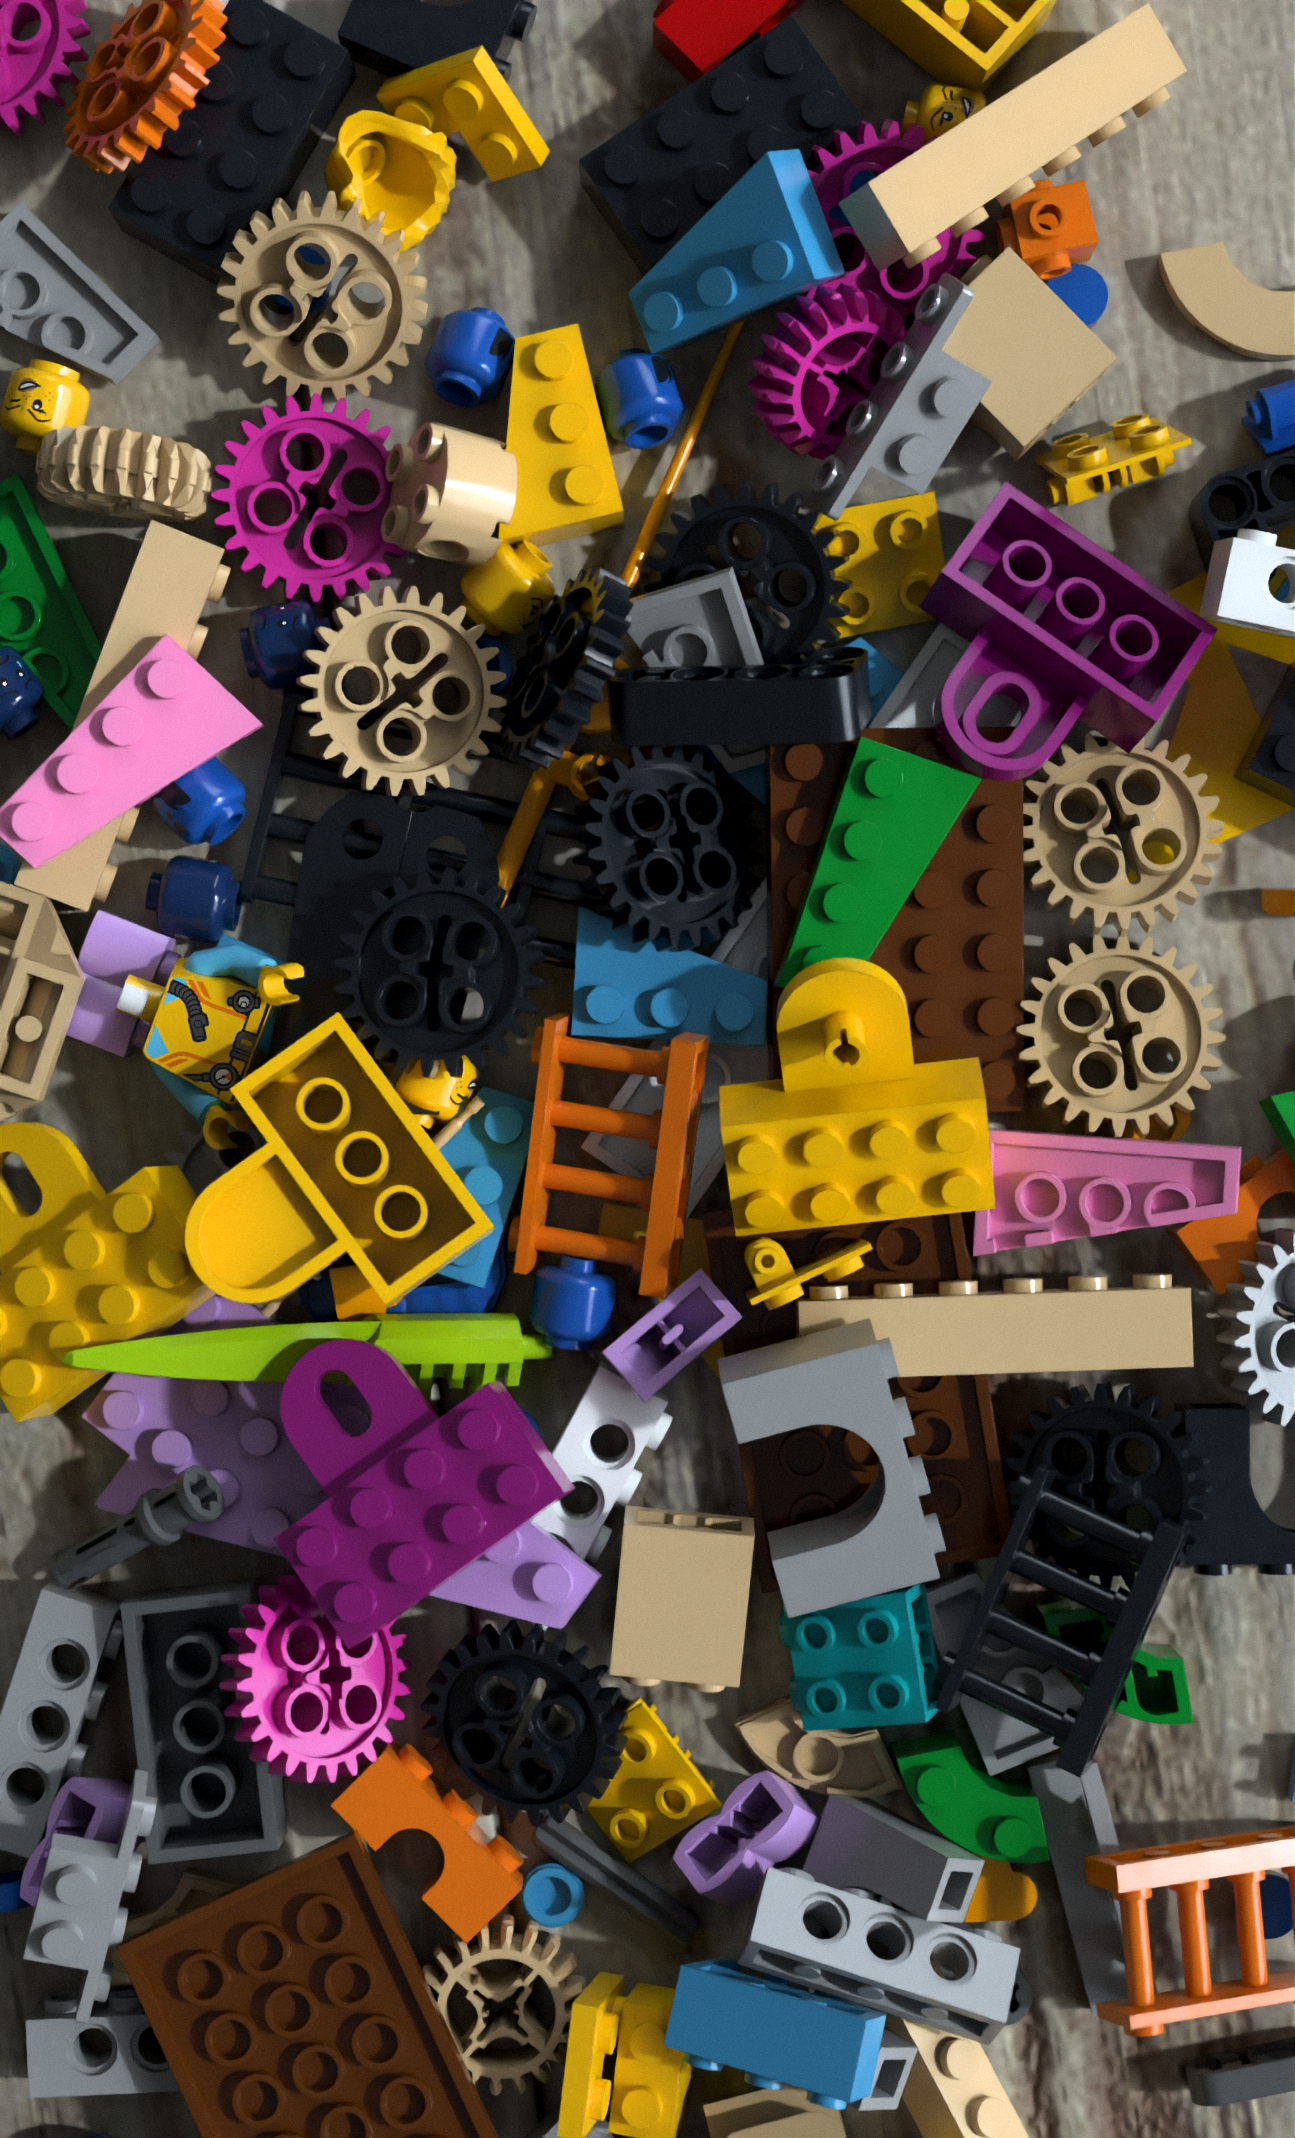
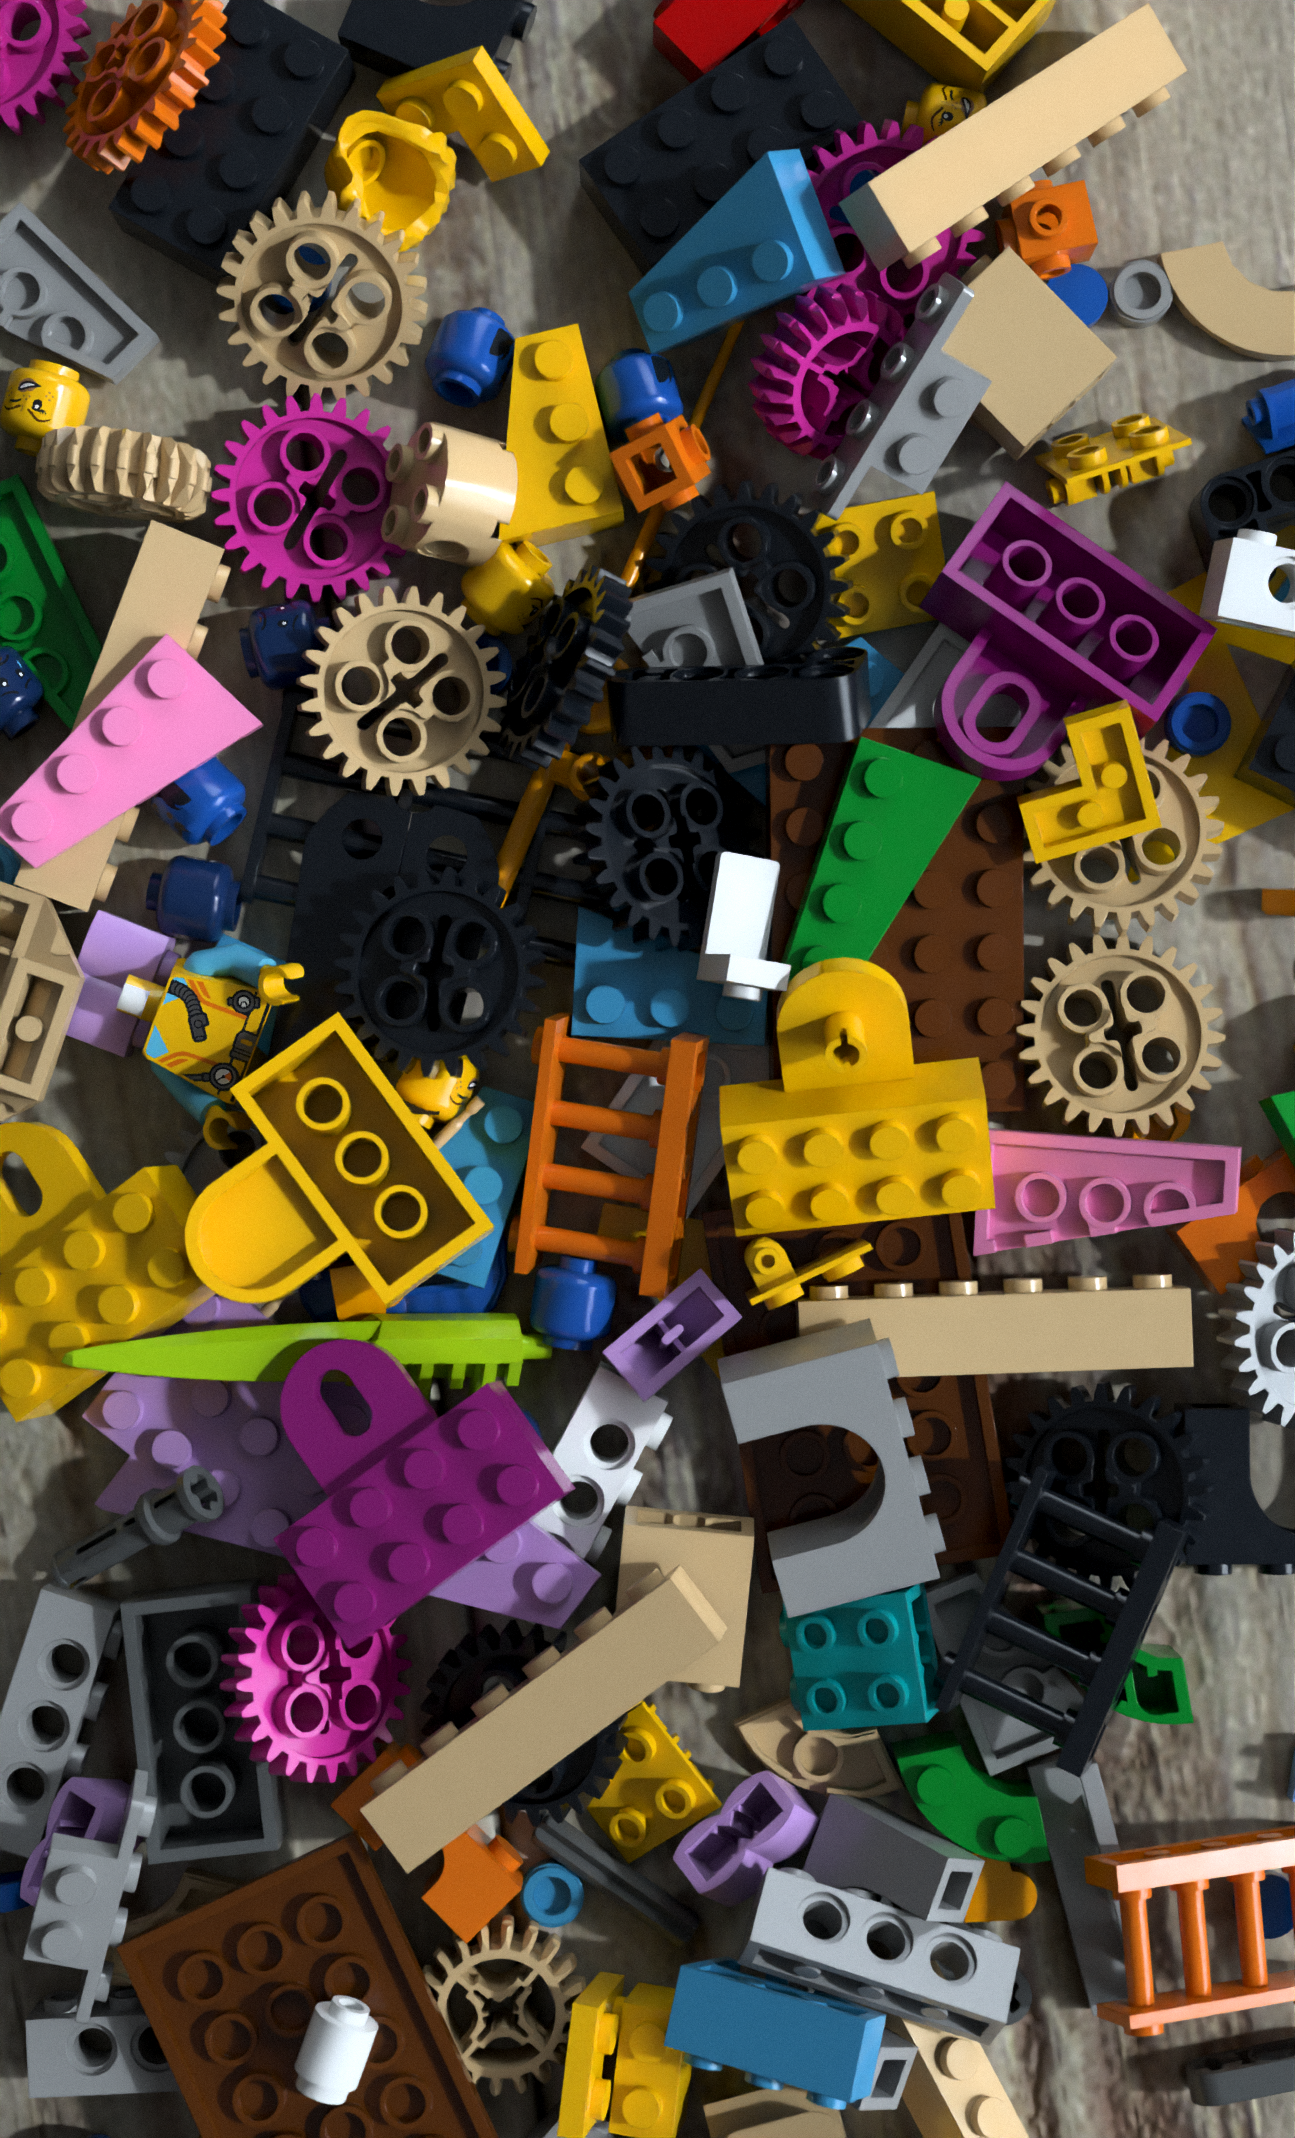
none -> white brick [295,1995,378,2105]
none -> tan brick [360,1565,728,1874]
none -> orange brick [609,412,711,513]
none -> white bracket [696,852,791,1002]
none -> yellow plate [1016,699,1162,864]
none -> light grey tile [1107,260,1173,329]
none -> blue tile [1164,692,1231,758]

